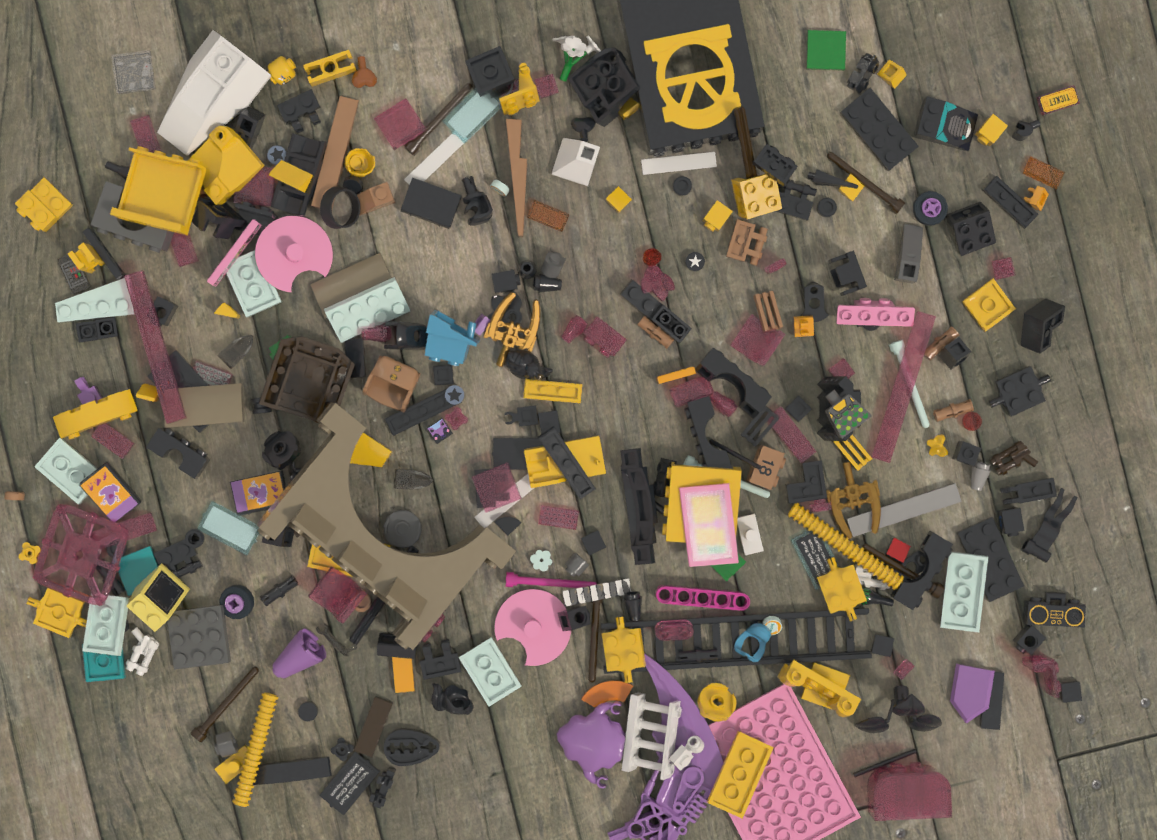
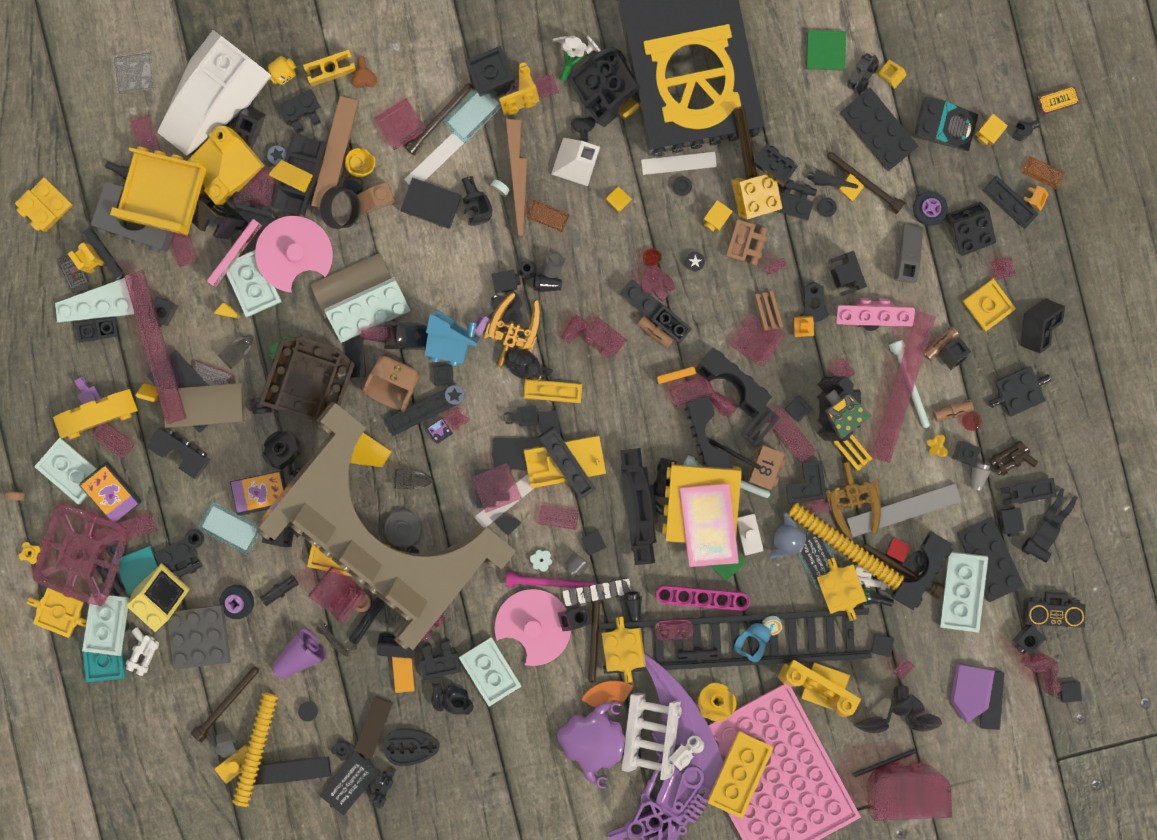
none -> sand blue piece [769,513,806,559]

